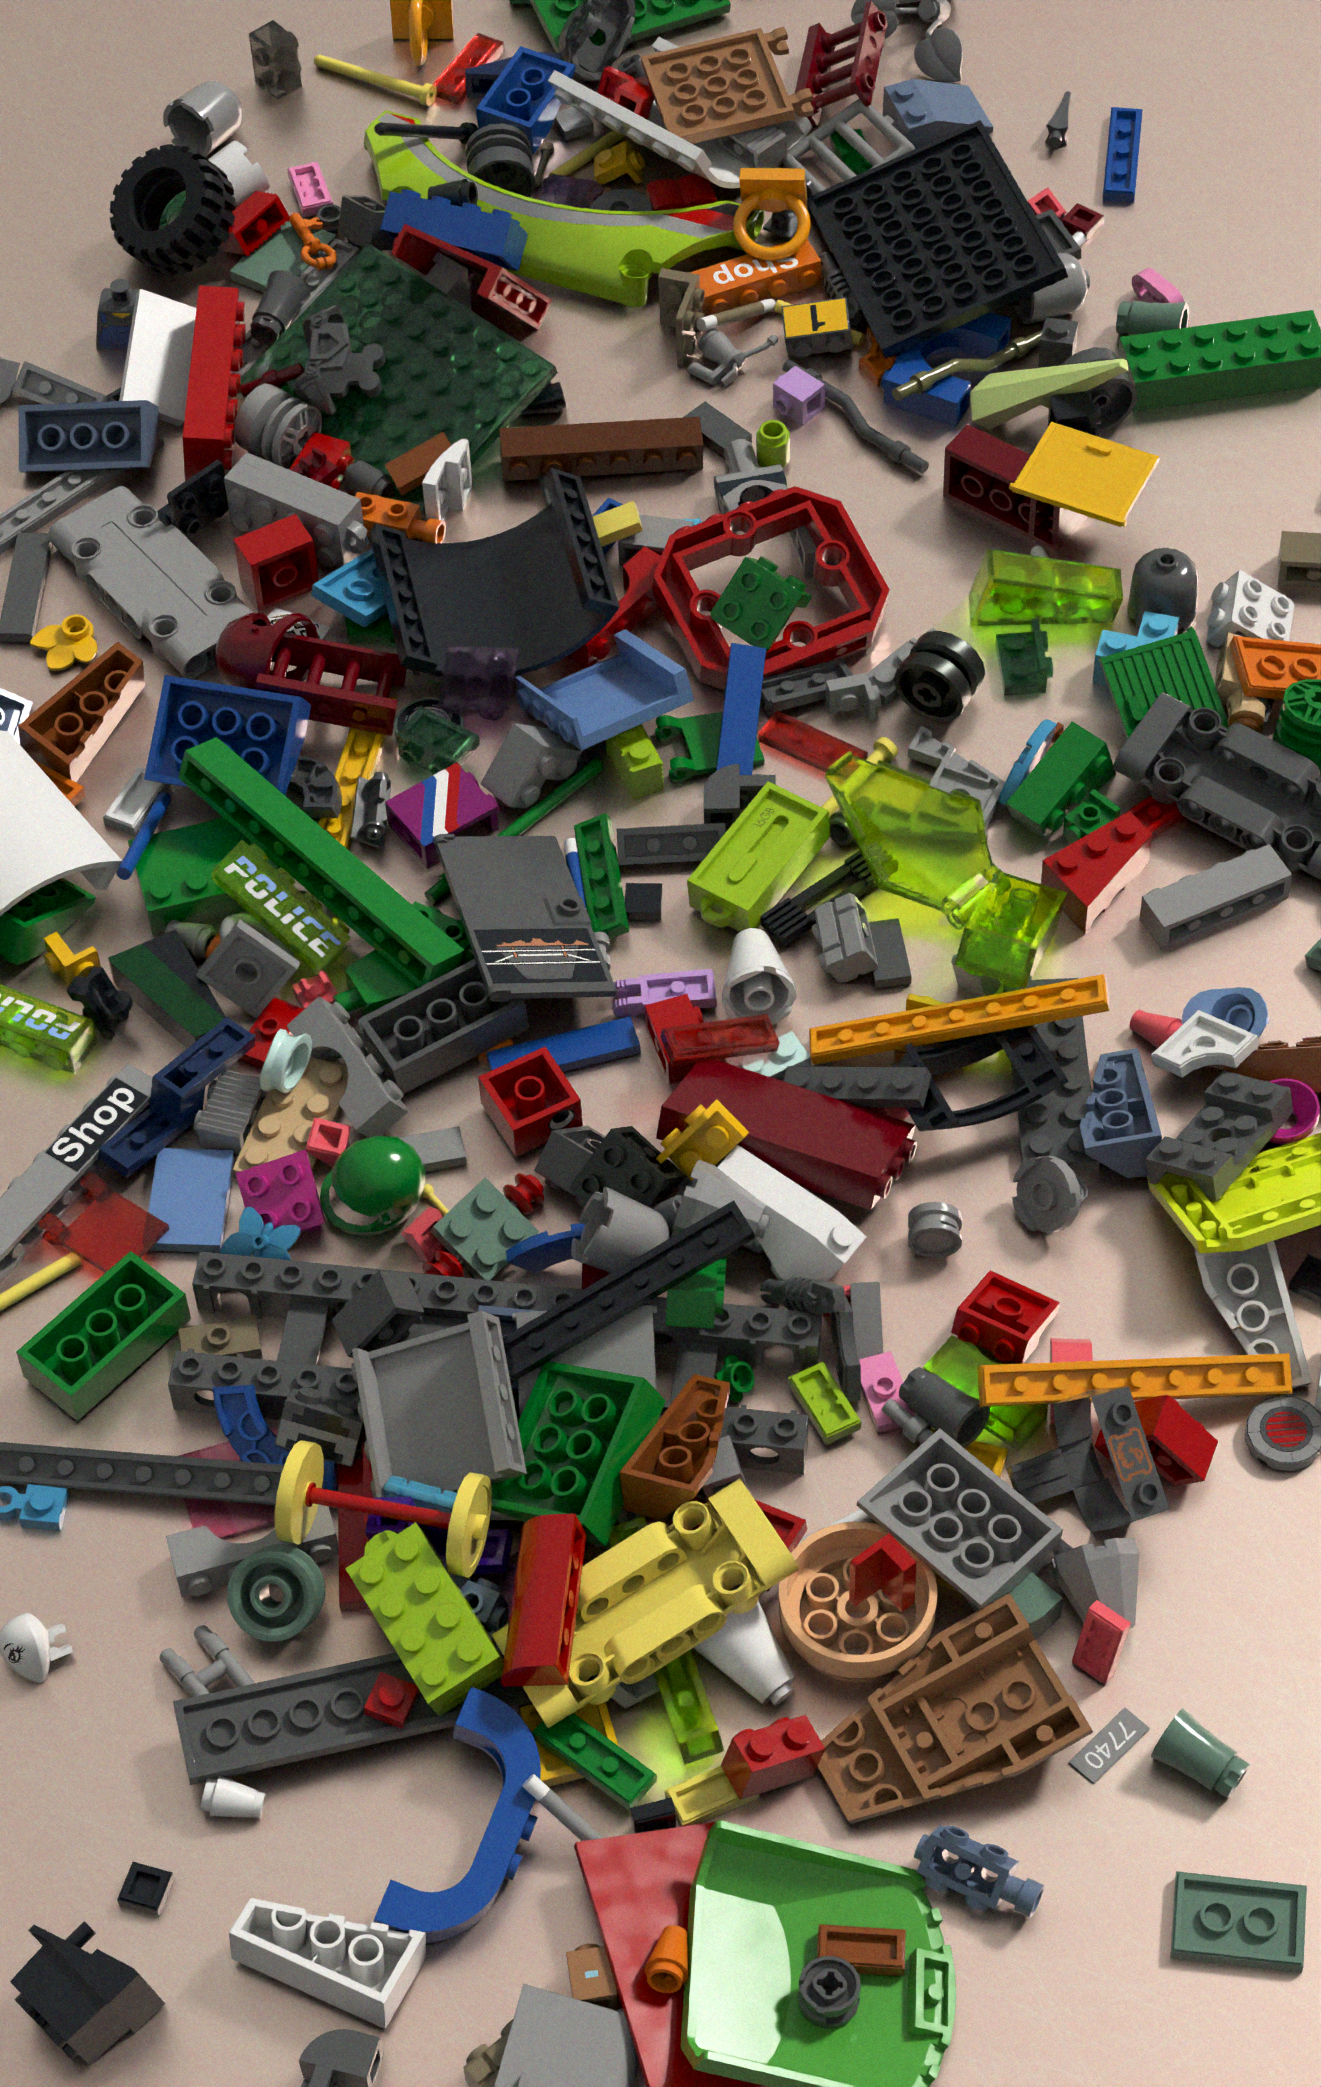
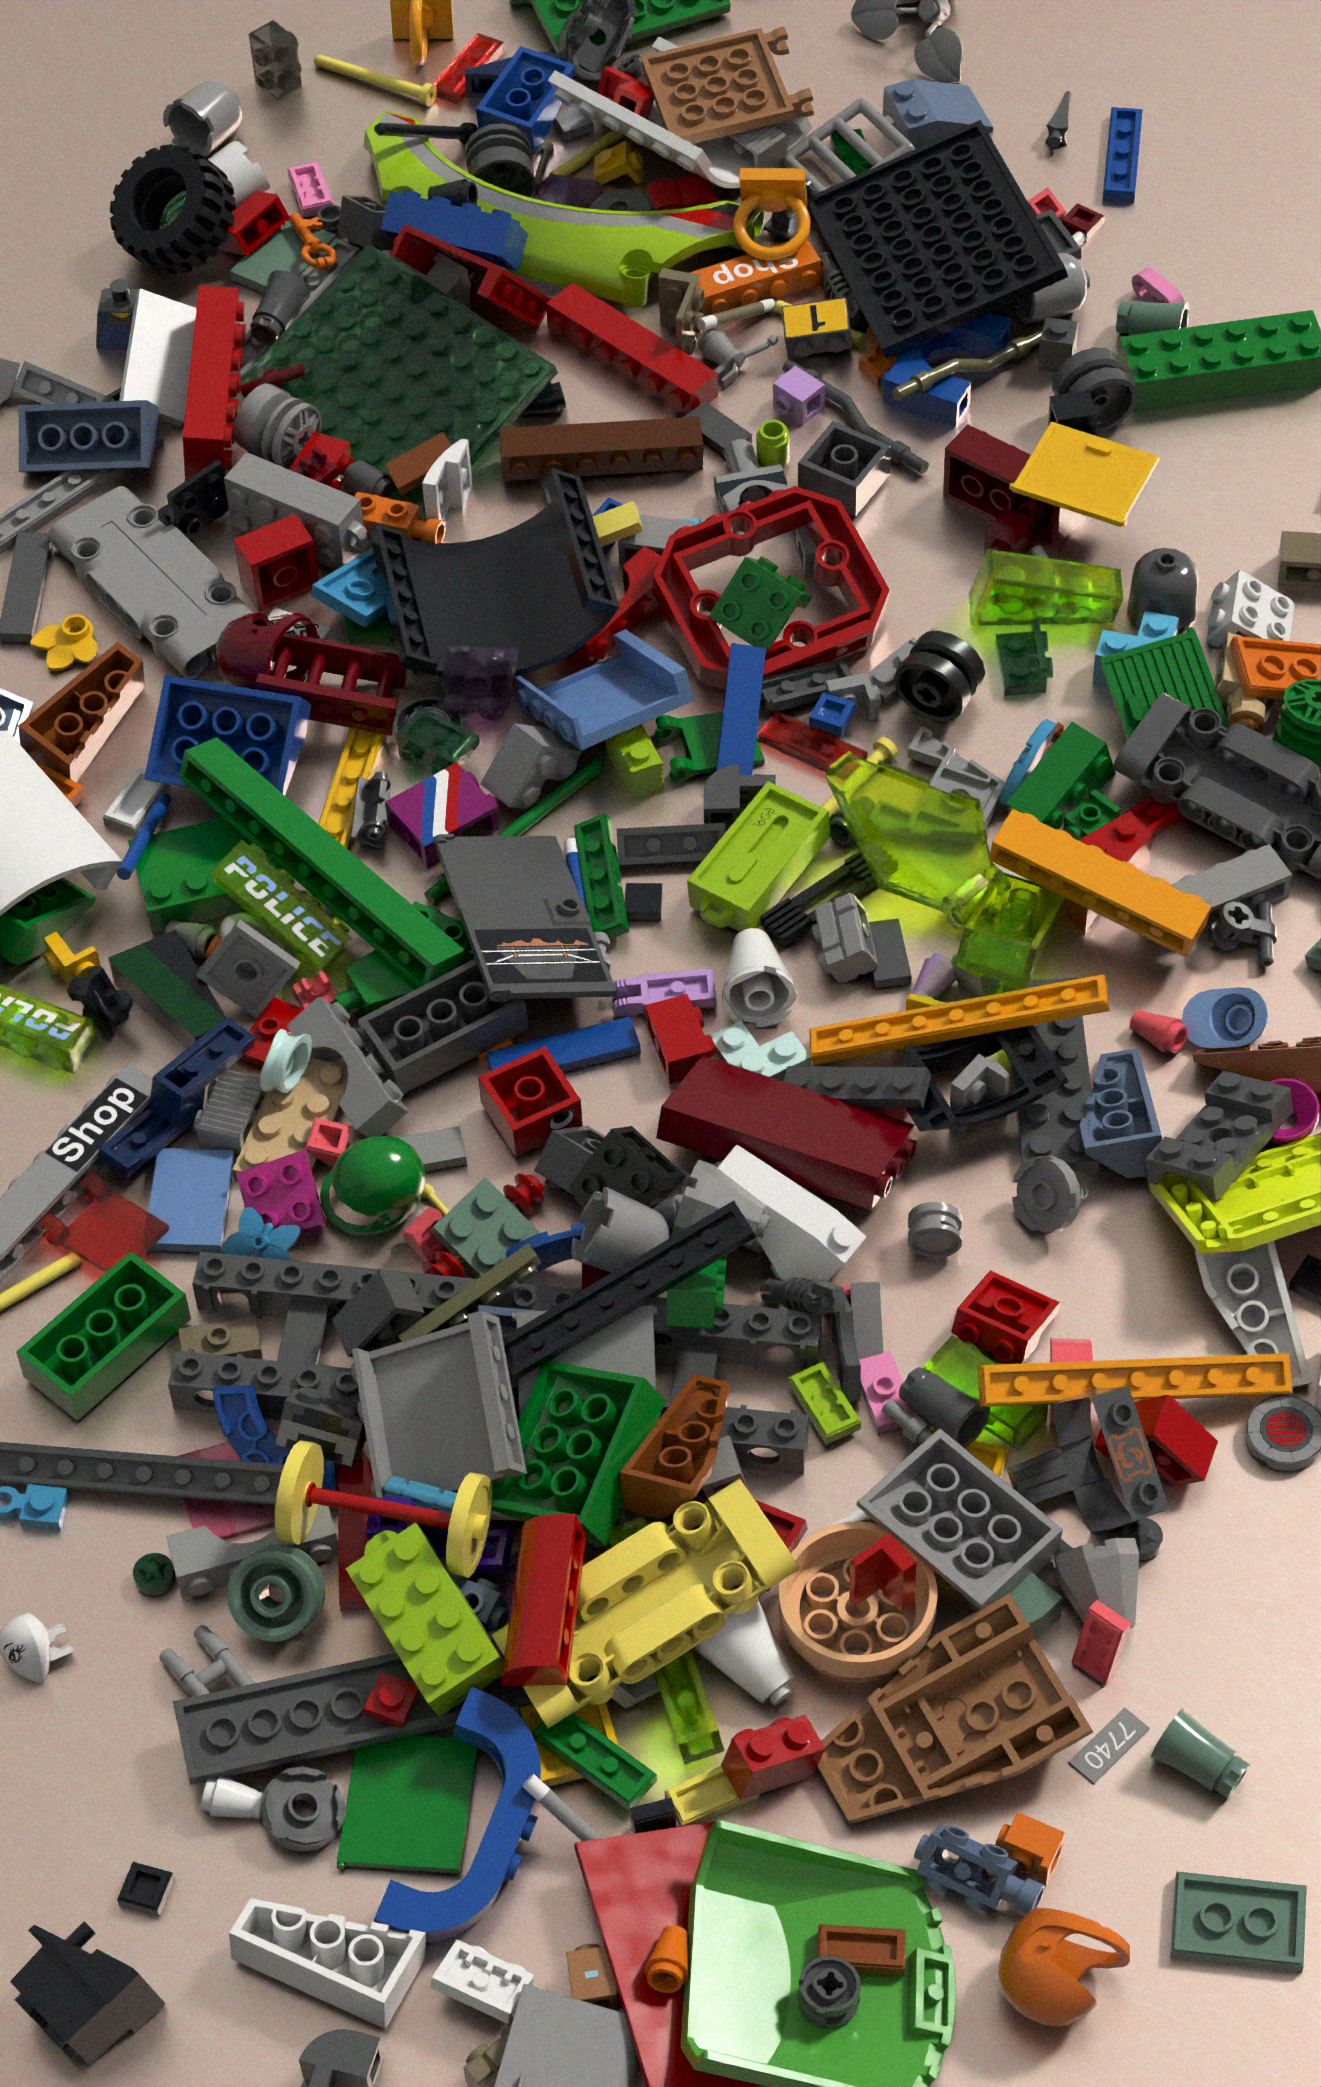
dark grey tile [287,756,342,818] -> none
dark grey piece [295,305,385,415] -> none
yellow bracket [656,1099,749,1181] -> none
clear red tile [660,1014,780,1066] -> none
green plate [714,1354,755,1402] -> none
dark red fence [795,1,888,129] -> none
yellowish green wedge [970,359,1128,430] -> none
white tile [1151,1010,1259,1078] -> none
none -> dark green tile [133,1553,175,1596]
none -> dark grey tile [259,1766,346,1852]
none -> green piece [337,1735,478,1874]
none -> olive plate [398,1243,541,1342]
none -> white bracket [431,1939,534,2024]
none -> red brick [546,283,718,415]
none -> dark grey brick [798,421,891,516]
none -> blue tile [809,692,855,739]
none -> lavender cone [911,953,957,1000]
none -> light grey bracket [950,1054,1010,1135]
none -> dark red brick [984,507,1035,569]
none -> light orange brick [989,809,1212,958]
none -> orange brick [995,1812,1065,1887]
none -> orange piece [998,1908,1131,2027]
none -> dark grey tile [1121,1518,1163,1560]
none -> dark grey piece [1208,902,1277,967]

